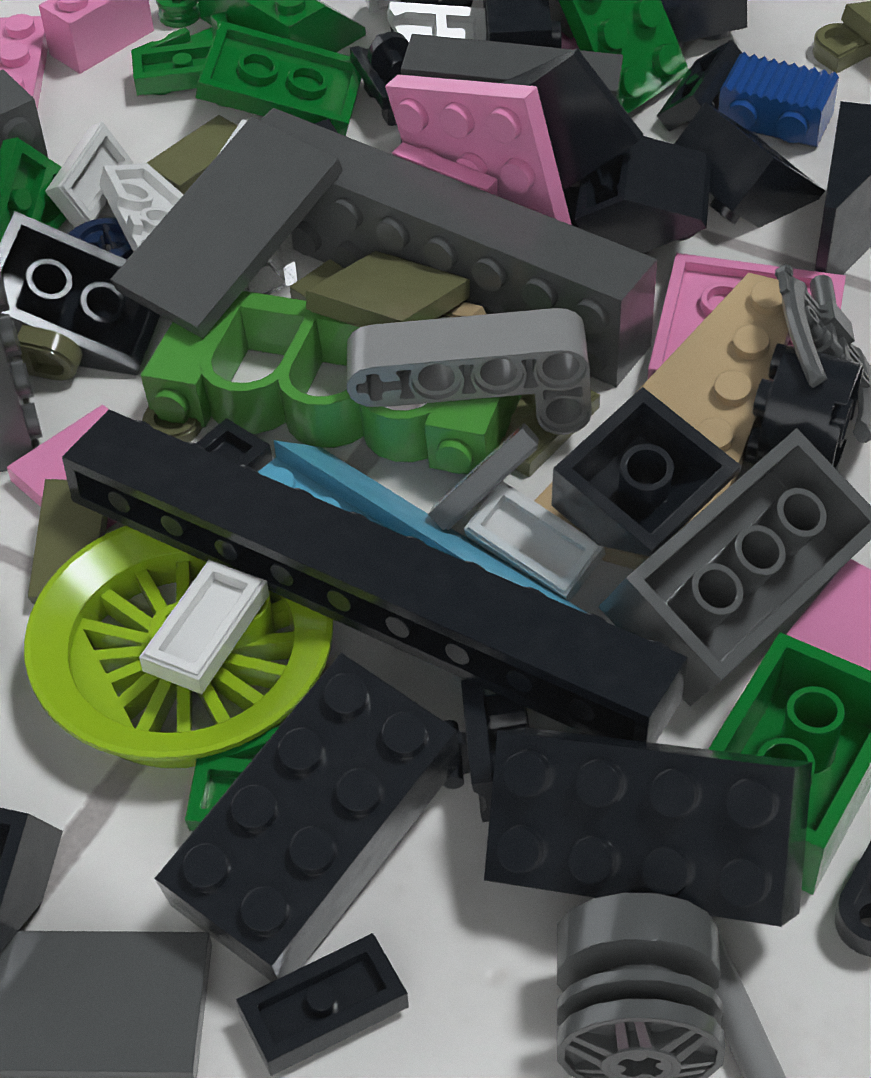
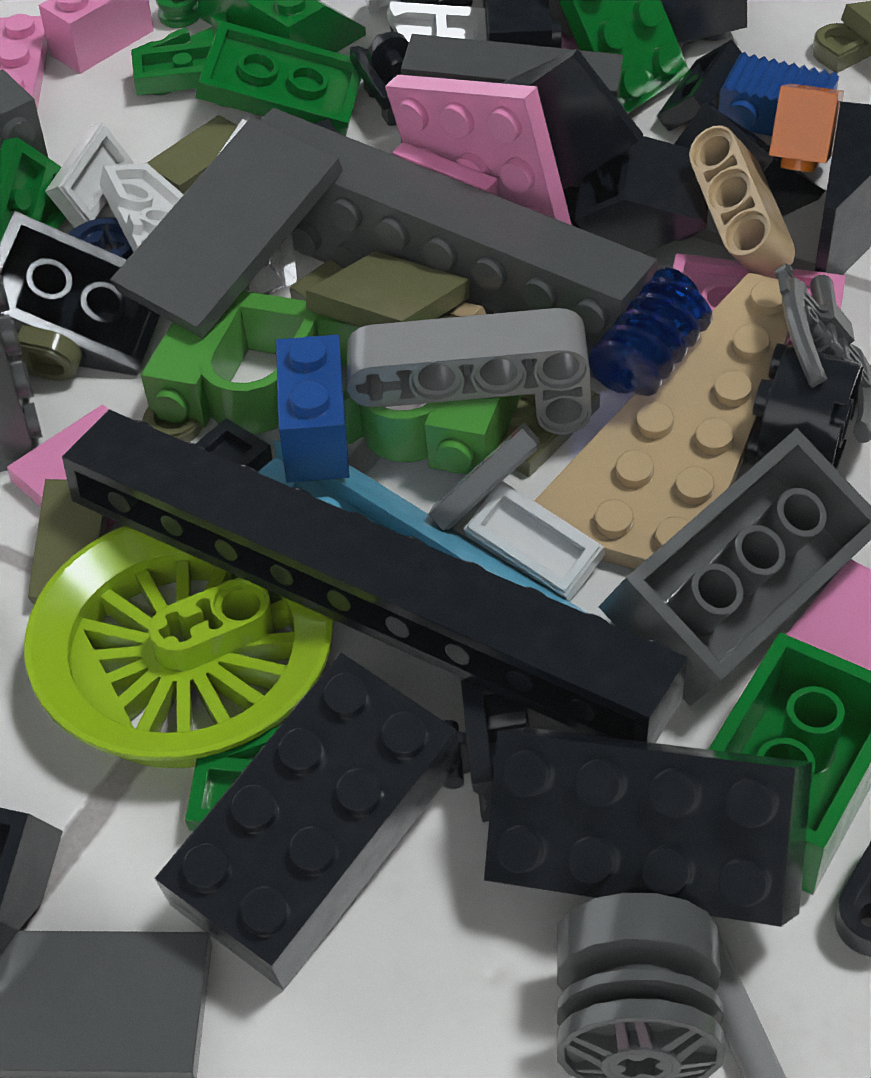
white tile [139,560,269,694] -> none
black plate [236,933,409,1076] -> none
black slope [551,387,741,557] -> none
none -> blue brick [276,335,350,483]
none -> clear blue piece [588,266,713,396]
none -> tan beam [689,125,795,279]
none -> orange brick [769,84,844,172]

